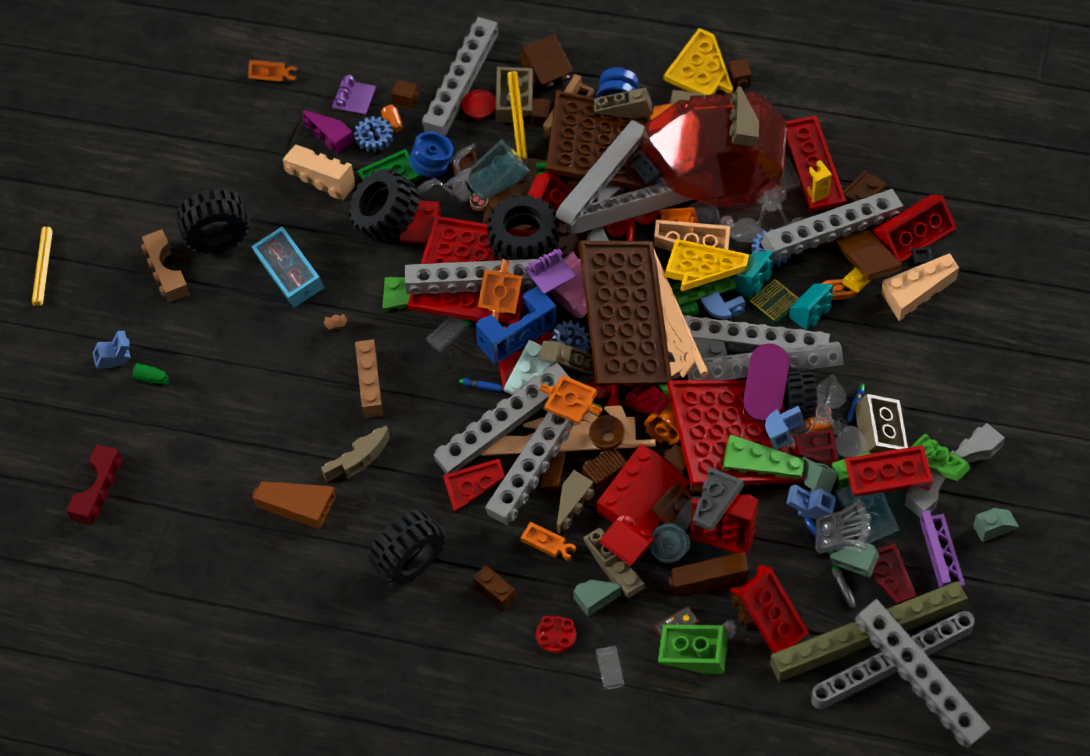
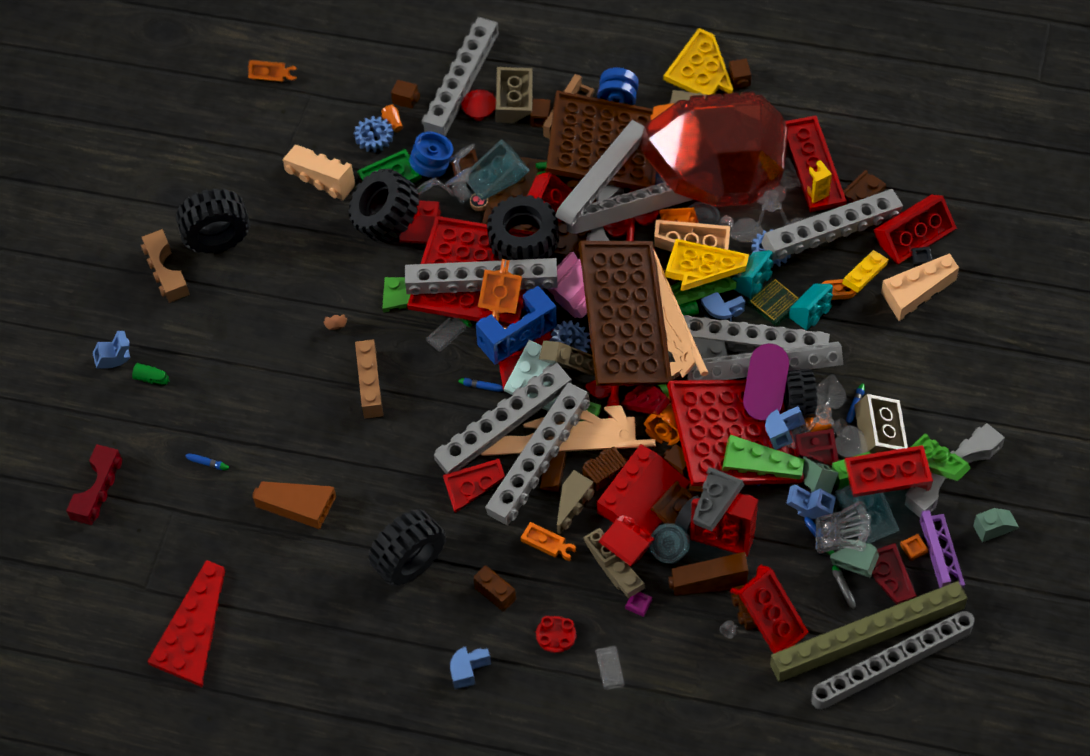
yellow axle [32,227,52,306] -> none
brick [251,227,325,308] -> none
magenta slope [302,110,354,154] -> none
dark tan slope [321,426,390,482] -> none
medium lavender hinge [332,75,376,114] -> none
yellow axle [508,71,528,159] -> none
reddish brown slope [518,34,573,90] -> none
medium lavender hinge [524,249,576,294] -> none
orange plate [539,375,602,425] -> none
sand green slope [573,580,621,617] -> none
reddish brown piece [589,415,625,450] -> none
dark tan slope [594,87,652,119] -> none
black plate [626,150,663,187] -> none
tile [653,606,699,639] -> none
bright green slope [658,625,728,674] -> none
dark tan slope [730,86,759,147] -> none
reddish brown tile [833,228,902,281] -> none
light grey brick [855,599,990,748] -> none
none -> red wing [148,560,225,687]
none -> blue piece [185,453,229,471]
none -> medium blue brick [450,647,491,689]
none -> magenta tile [625,592,653,617]
none -> orange tile [900,534,929,561]

